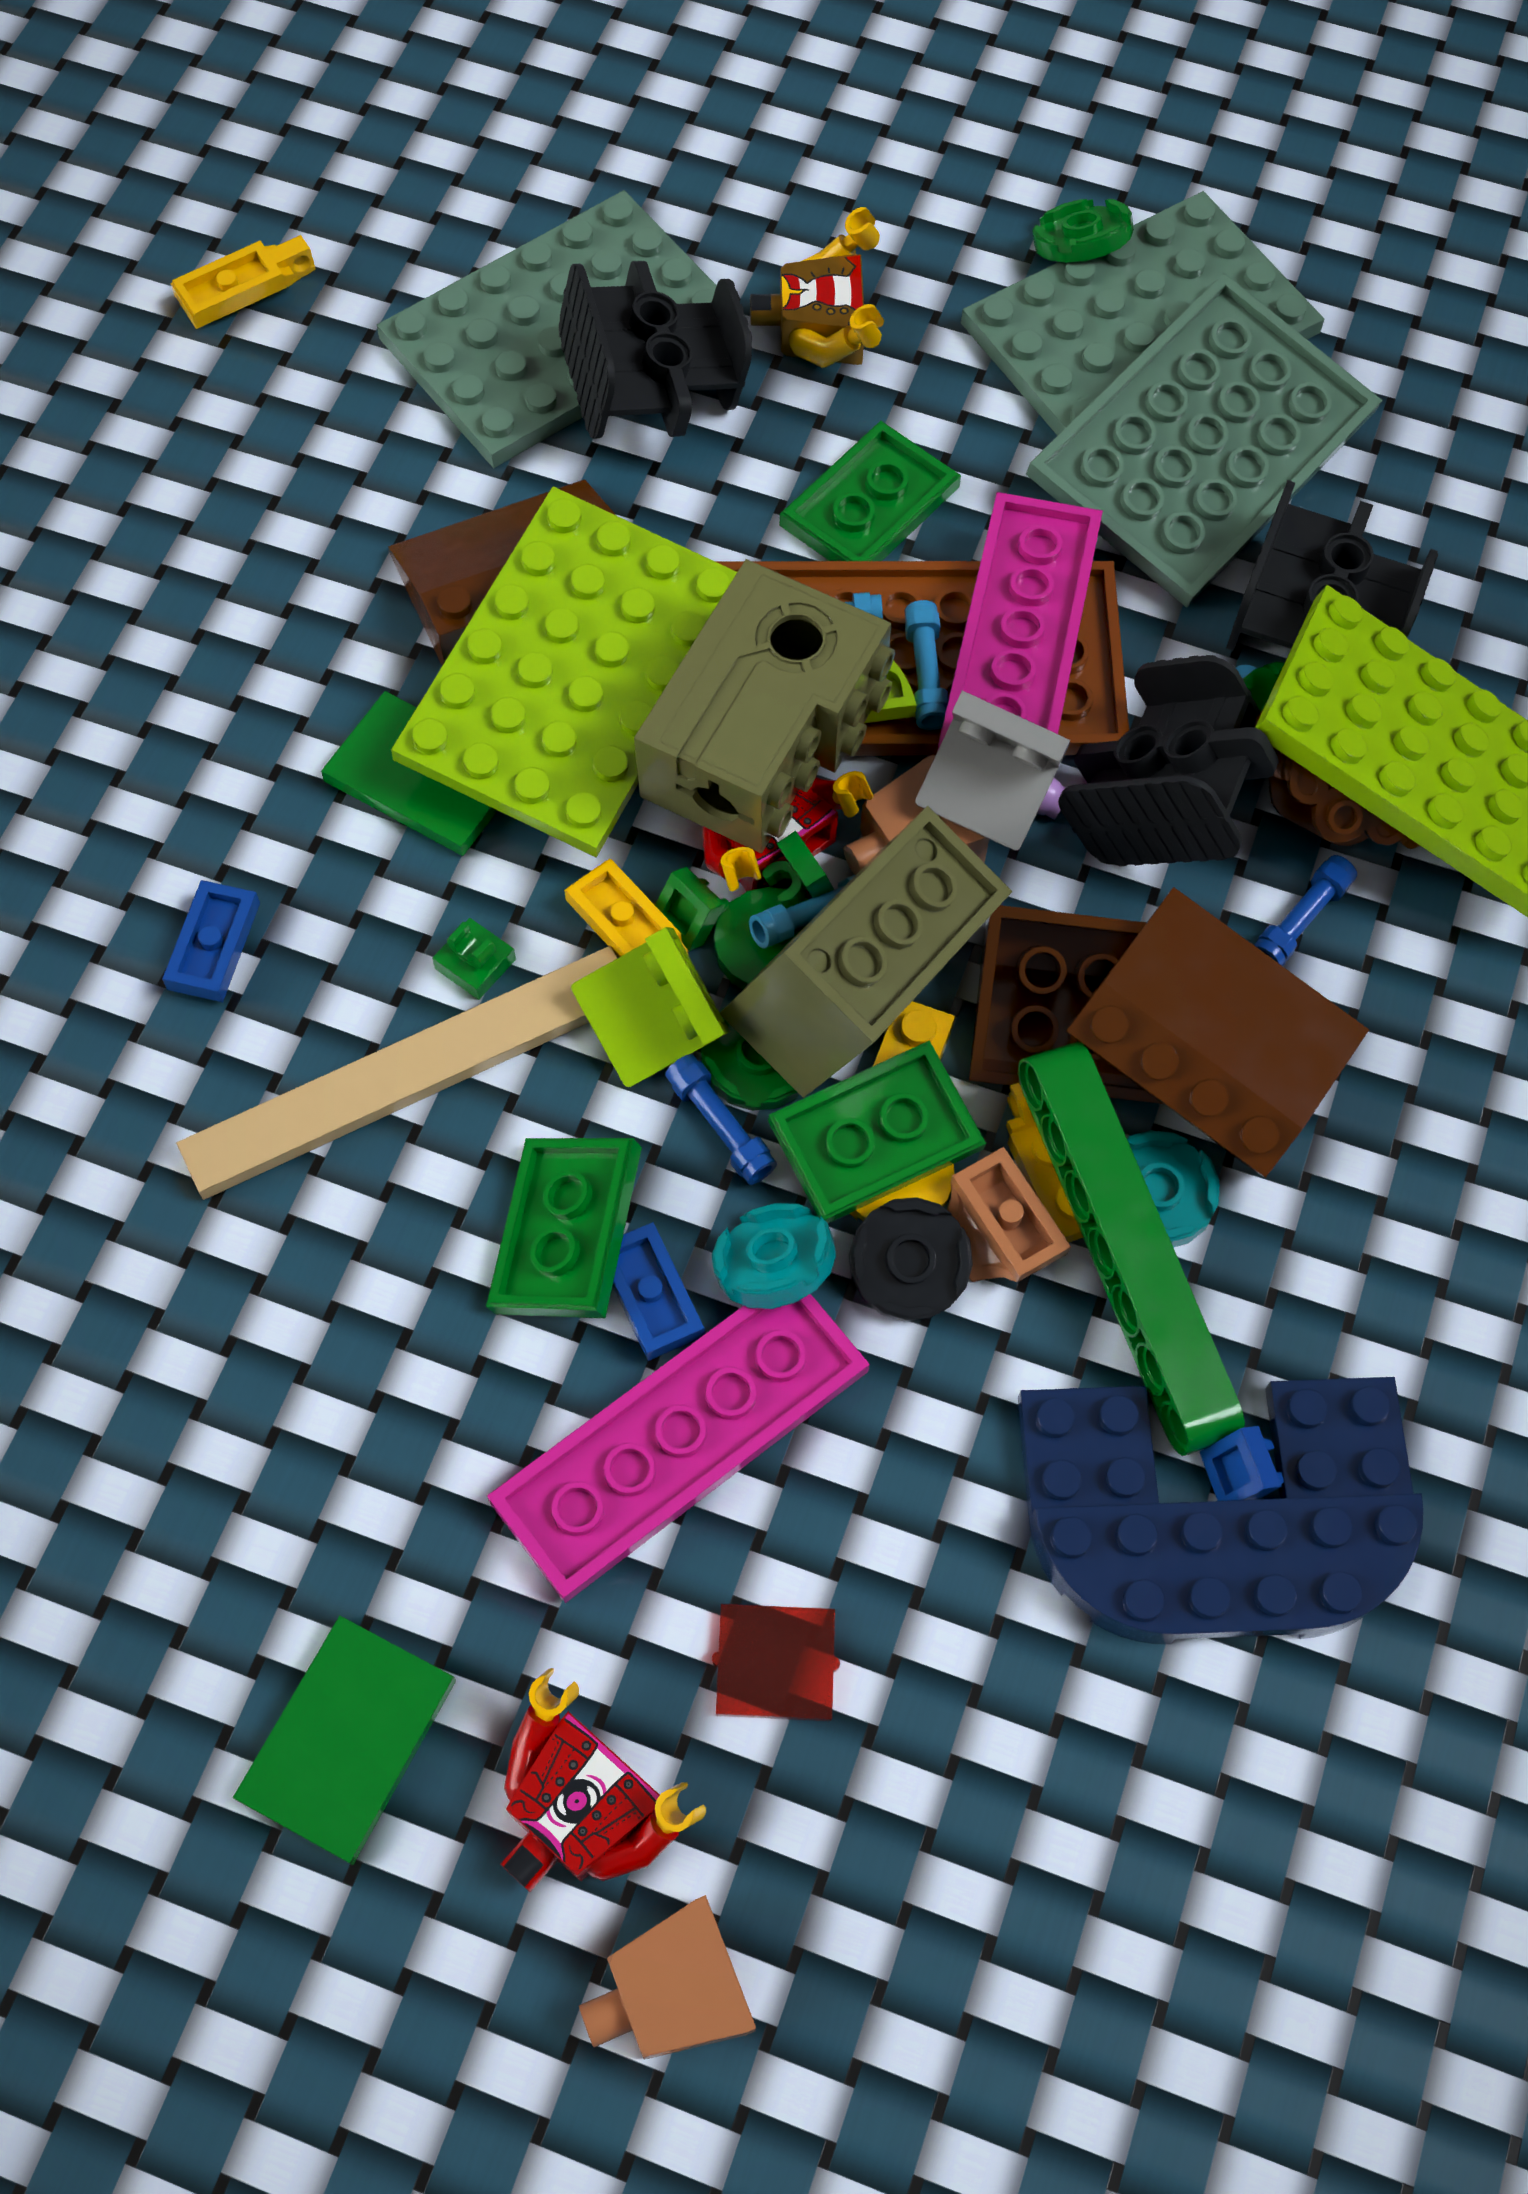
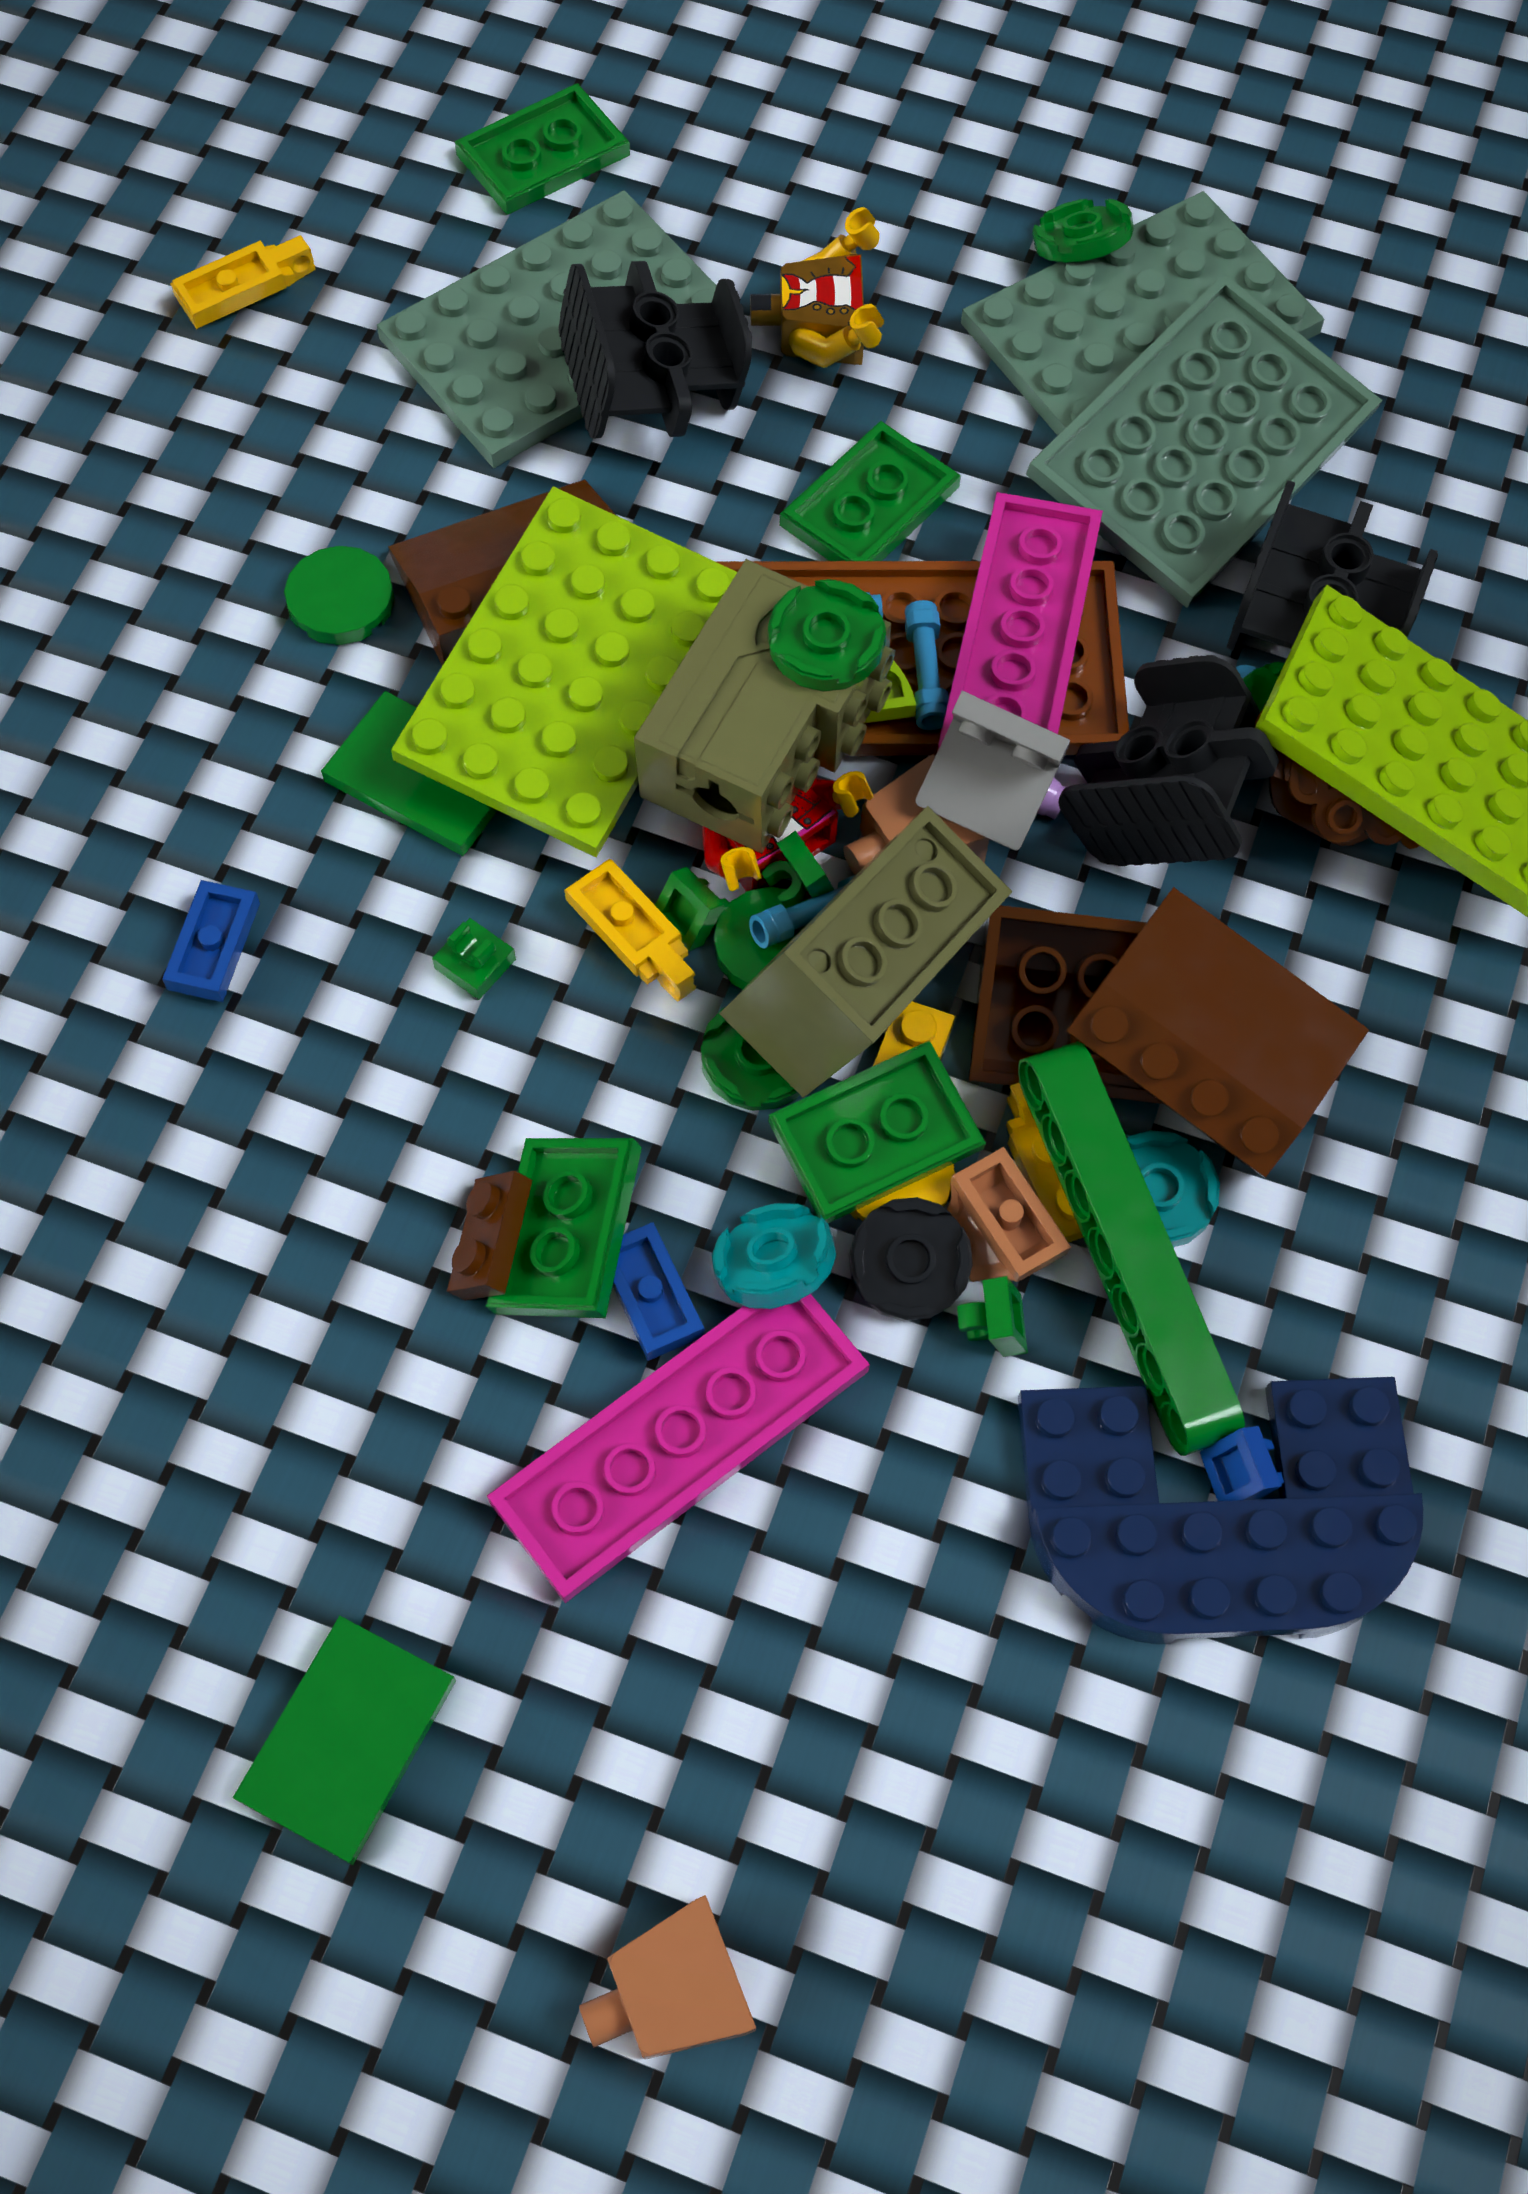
tan tile [176,946,617,1200] -> none
torso [500,1668,706,1892] -> none
lime bracket [571,927,731,1087] -> none
blue bar [665,1054,777,1185] -> none
clear red piece [712,1604,840,1721] -> none
blue bar [1254,855,1358,966] -> none
none -> green tile [284,546,395,645]
none -> reddish brown plate [447,1170,533,1301]
none -> green tile [454,83,630,215]
none -> green tile [768,579,886,692]
none -> green tile [957,1276,1028,1357]

